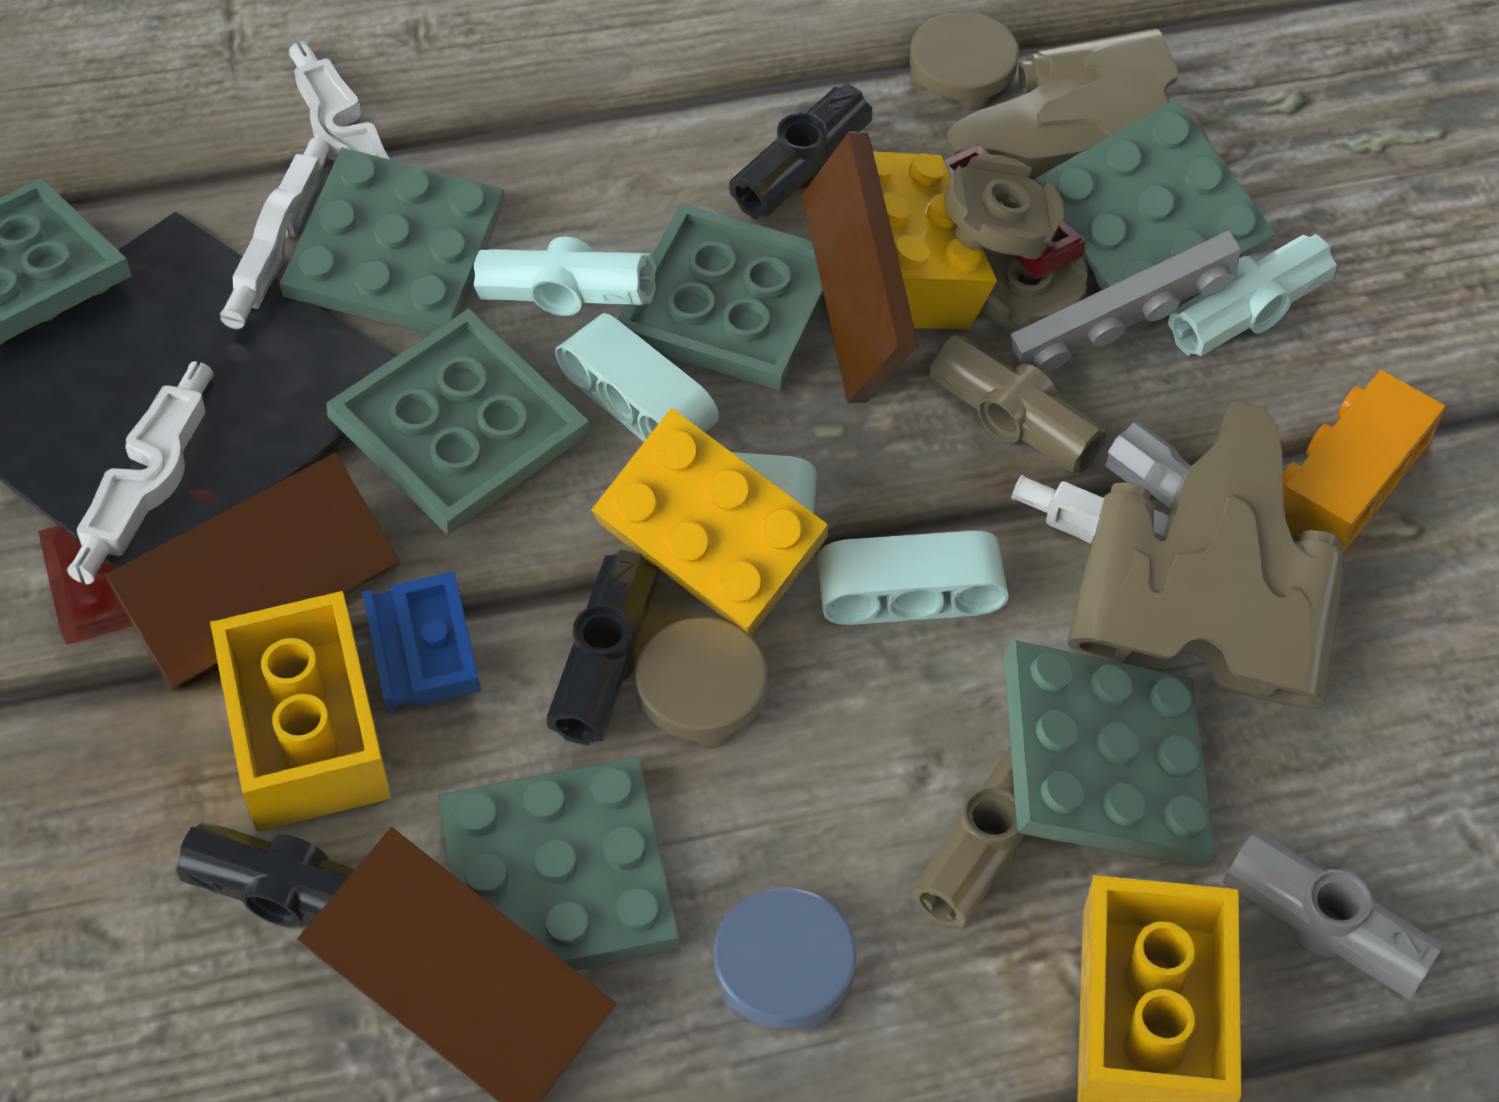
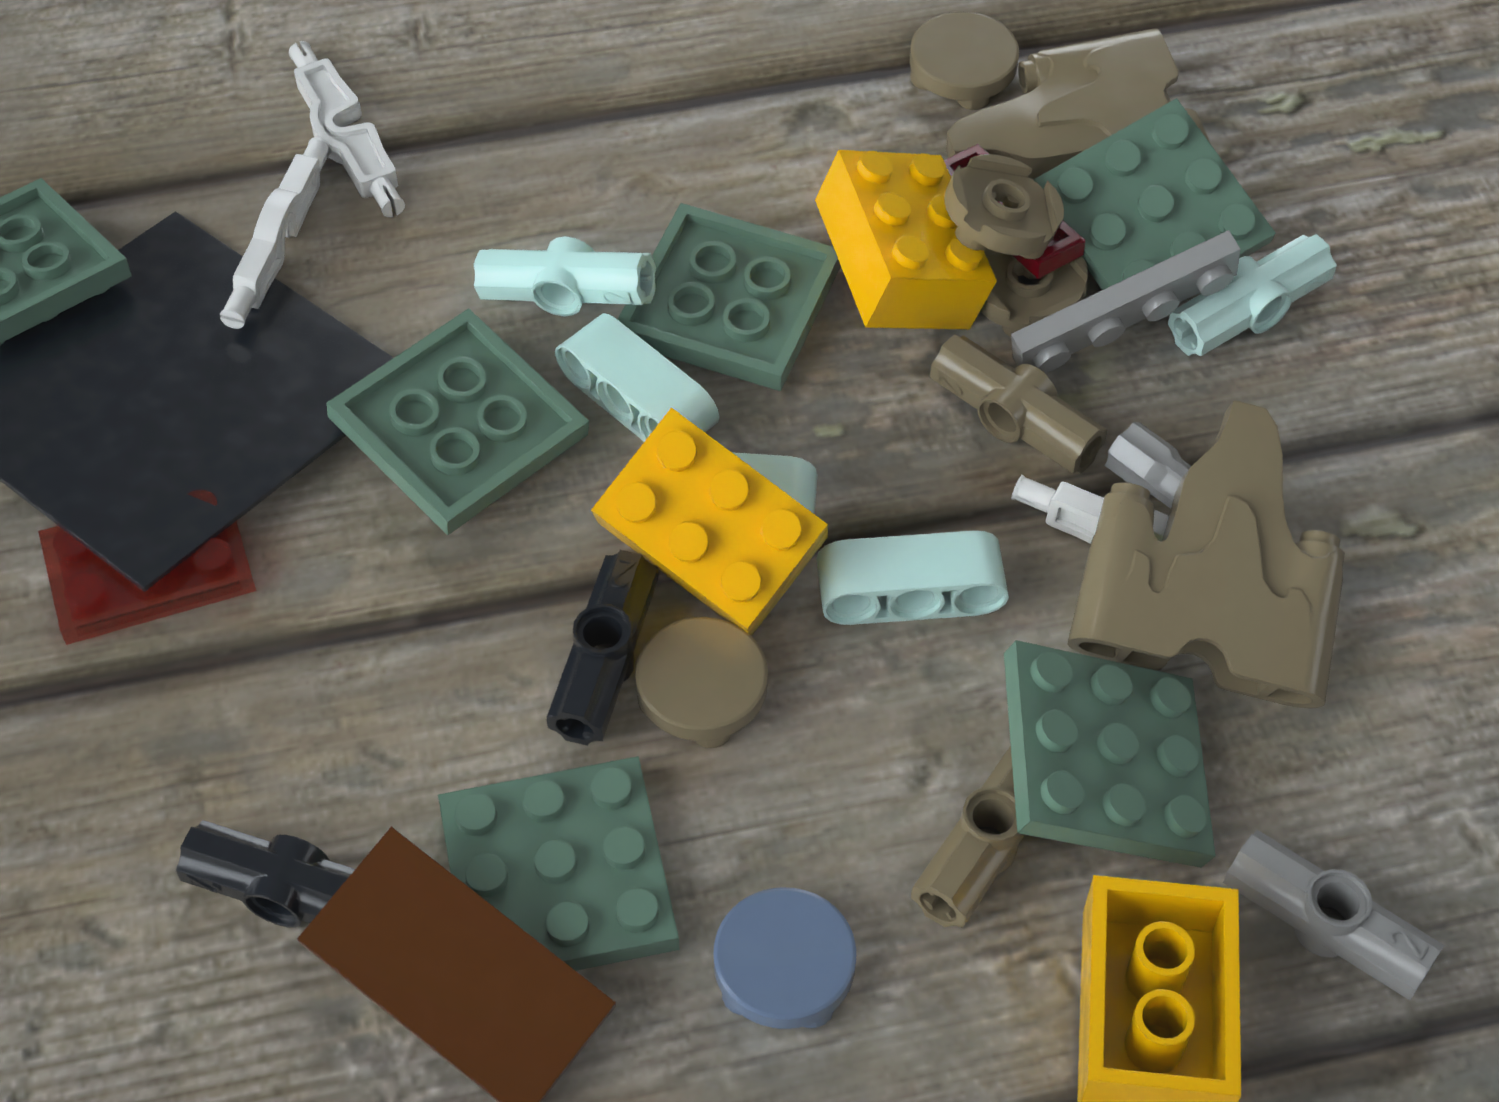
white piece [67,361,213,584] -> none
reddish brown tile [105,452,400,691] -> none
yellow brick [210,591,392,832] -> none
sand green plate [279,147,505,335] -> none
blue plate [362,571,481,713] -> none
black piece [729,83,873,220] -> none
reddish brown tile [802,132,918,403] -> none
light orange brick [1283,369,1446,552] -> none

